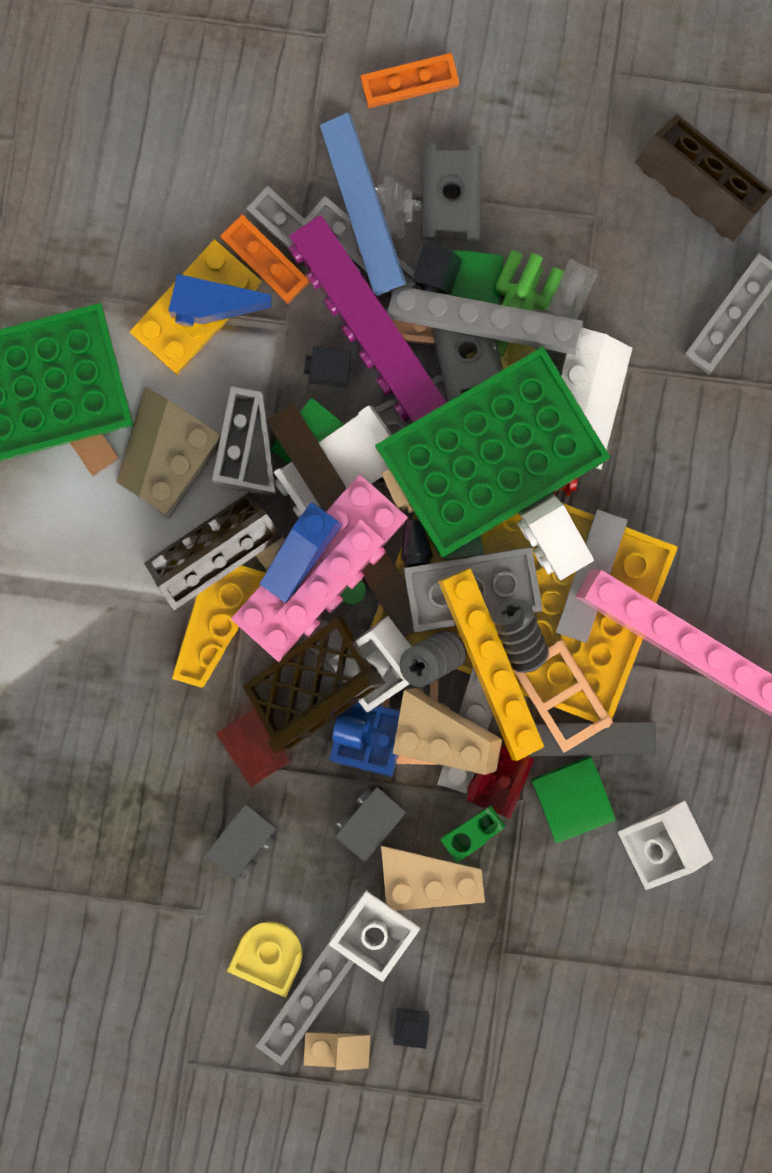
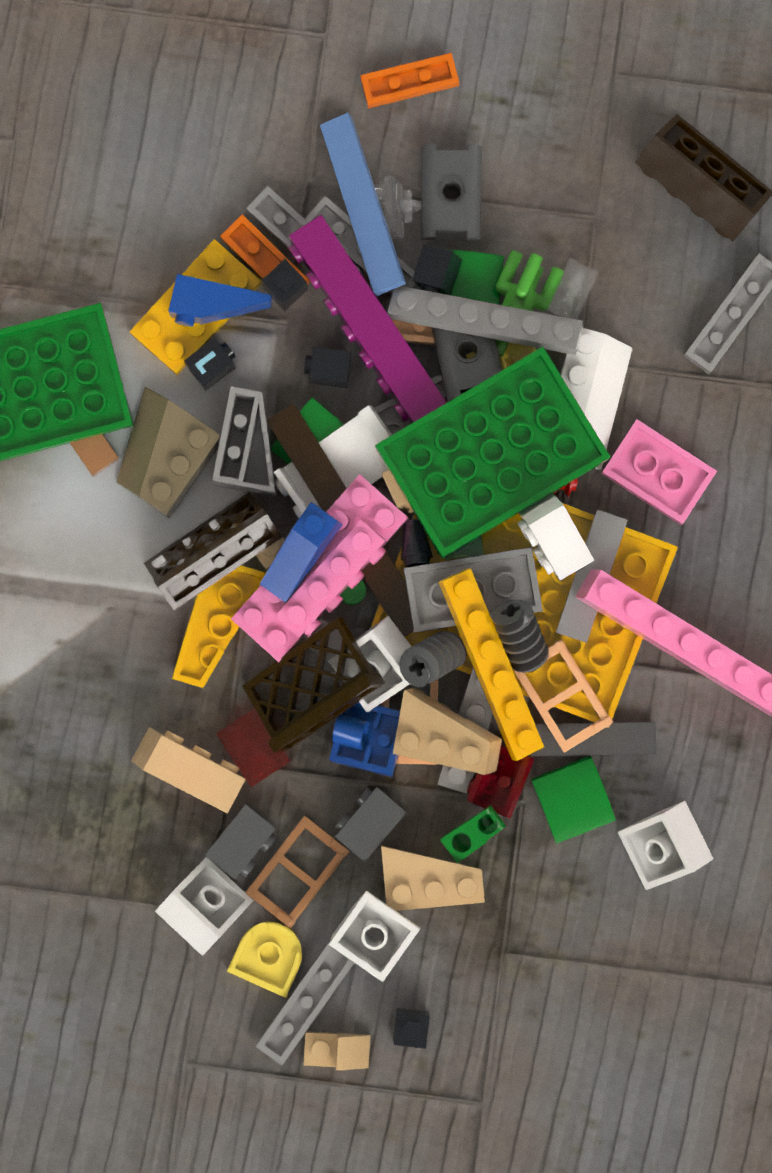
none -> tan wedge [131,727,246,814]
none -> white slope [155,857,254,956]
none -> black brick [184,338,236,391]
none -> medium nougat window [245,816,350,928]
none -> black brick [261,259,308,311]
none -> bright pink plate [601,419,717,525]

